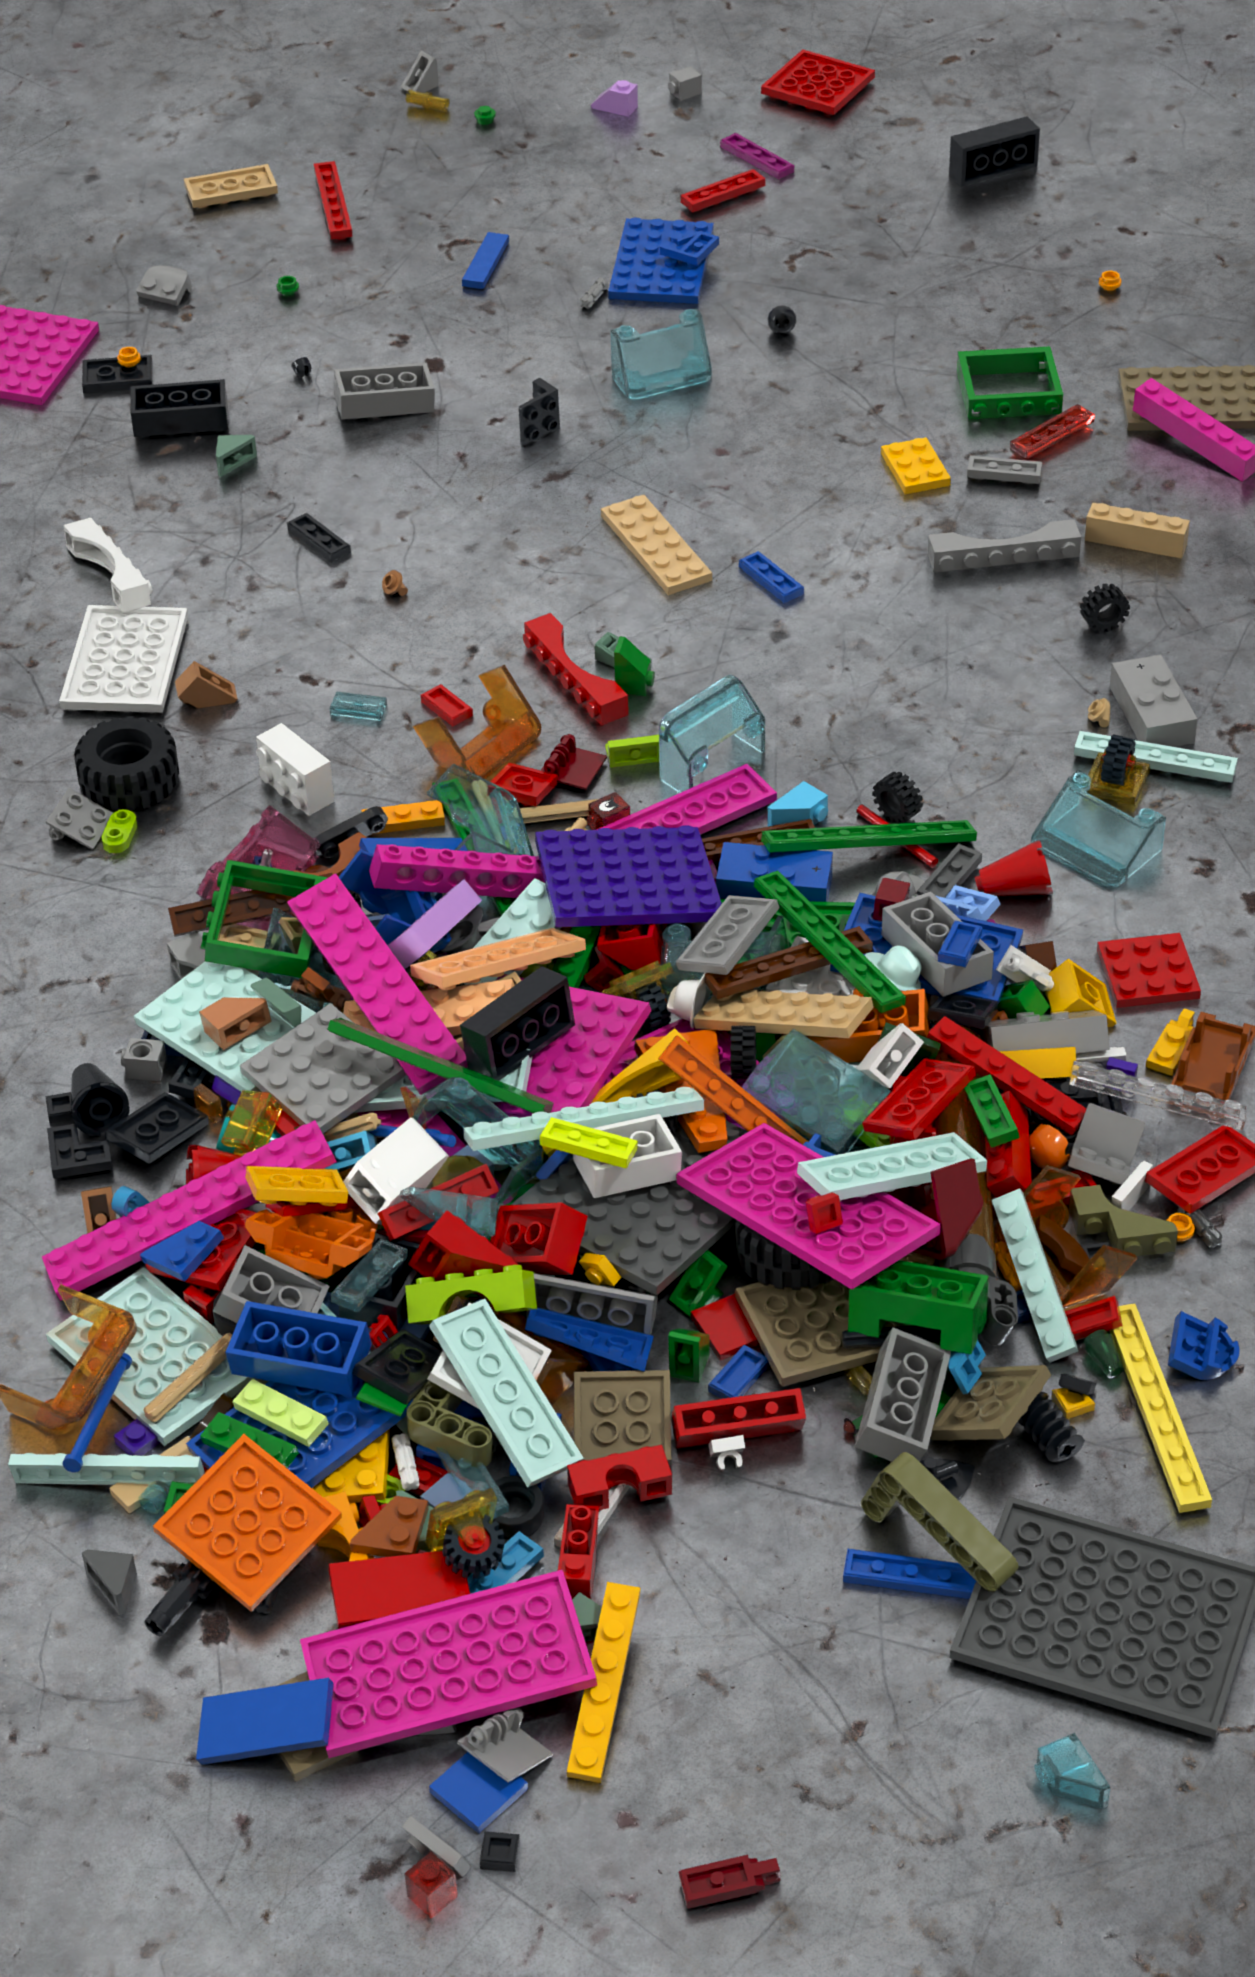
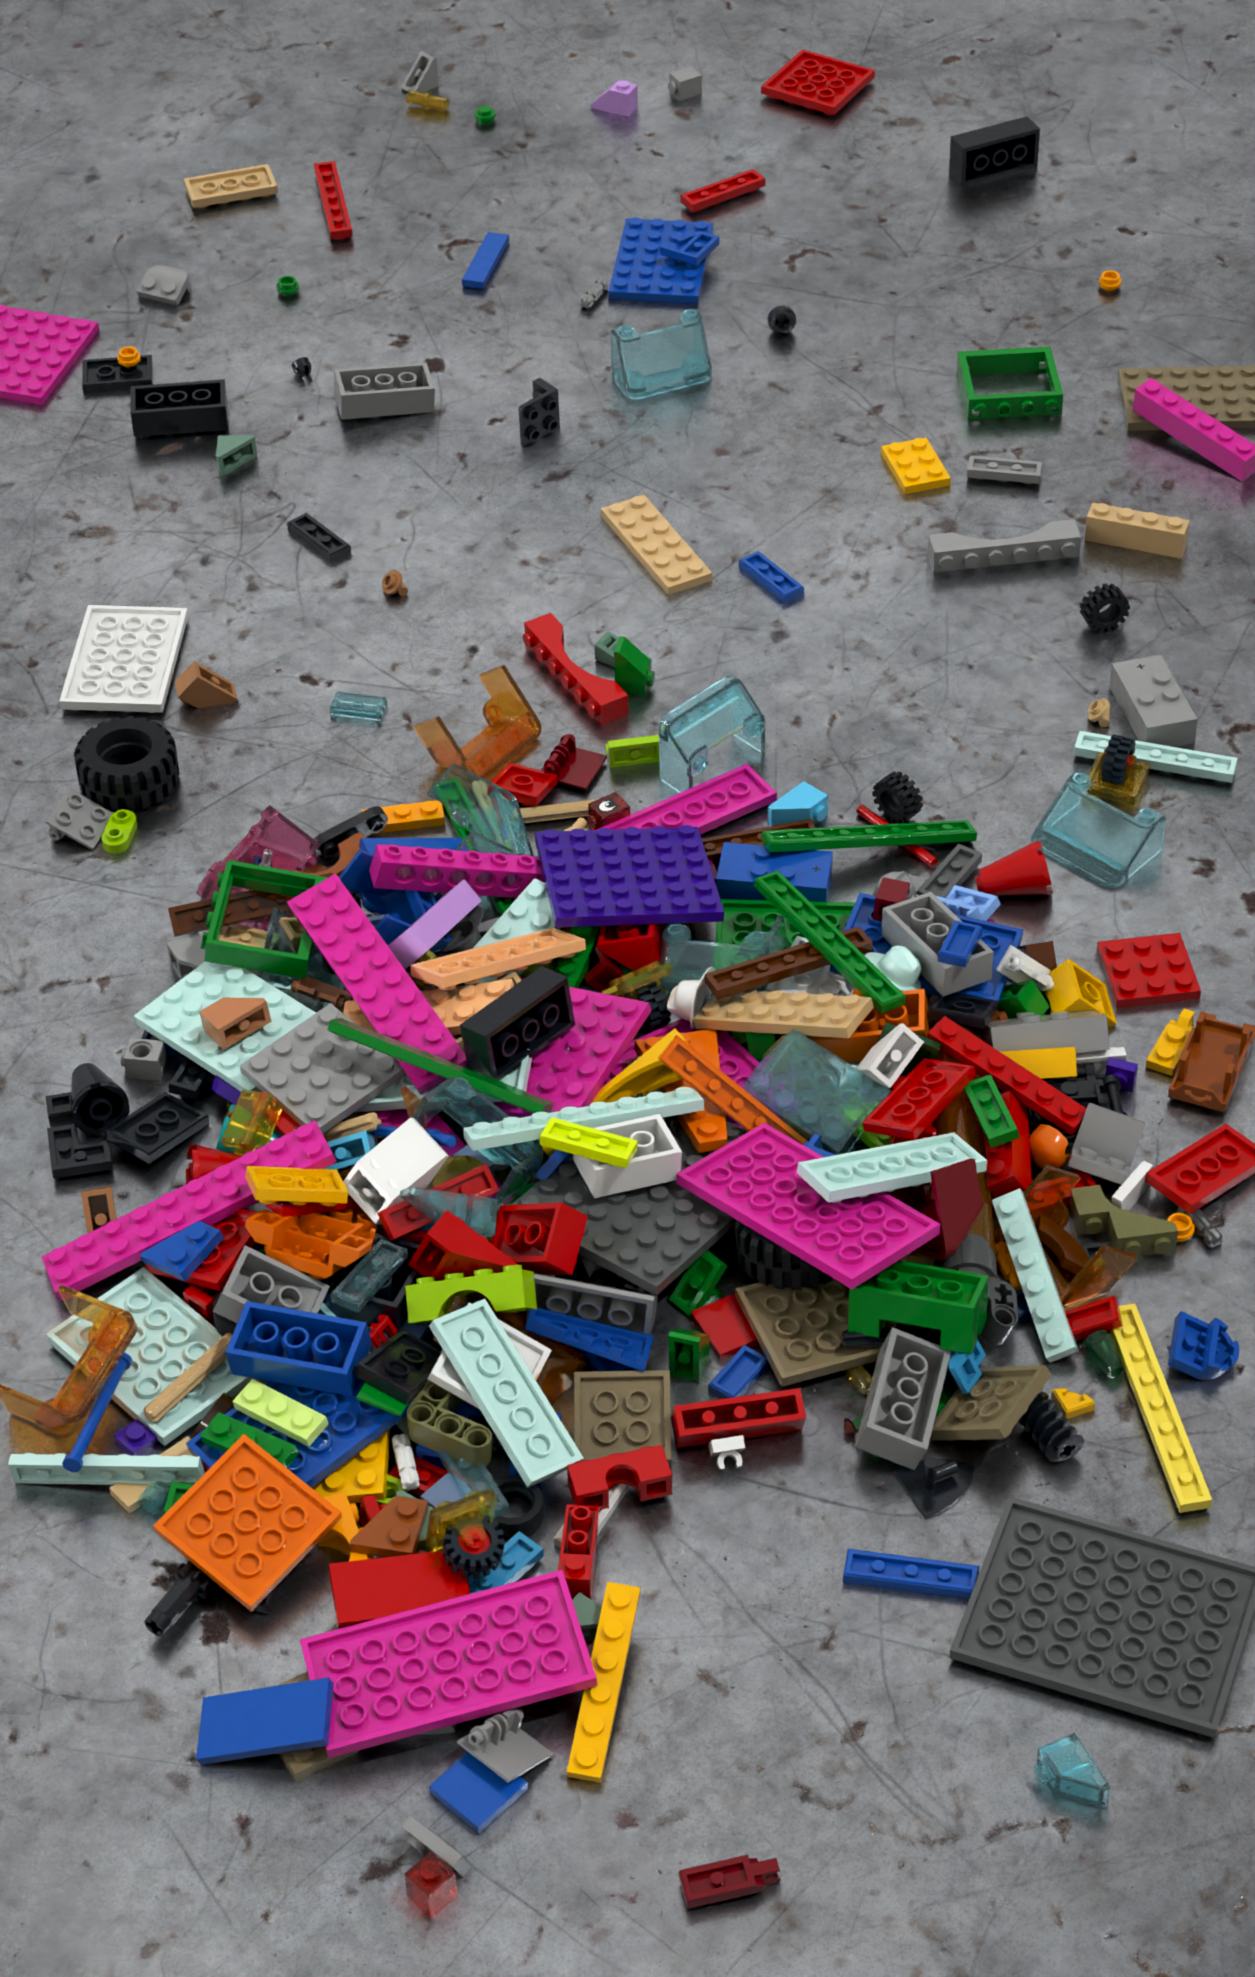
white arch [63,518,152,613] -> none
dark grey slope [82,1549,137,1615] -> none
dark azure beam [111,1186,150,1217] -> none
clear orange tile [194,1083,223,1123] -> none
sand green slope [251,977,301,1028] -> none
white brick [256,723,335,816] -> none
dark orange plate [301,967,335,1002] -> none
red tile [421,684,473,727] -> none
black tile [480,1831,520,1872] -> none
yellow plate [579,1253,621,1286] -> none
light grey tile [676,895,779,975] -> none
magenta tile [720,133,795,180] -> none
black tyre [730,1026,756,1079] -> none
red tile [805,1192,843,1234] -> none
olive beam [861,1452,1019,1592] -> none
clear red plate [1010,404,1095,459] -> none
black tile [1058,1374,1097,1395] -> none
clear plate [1069,1061,1246,1131] -> none

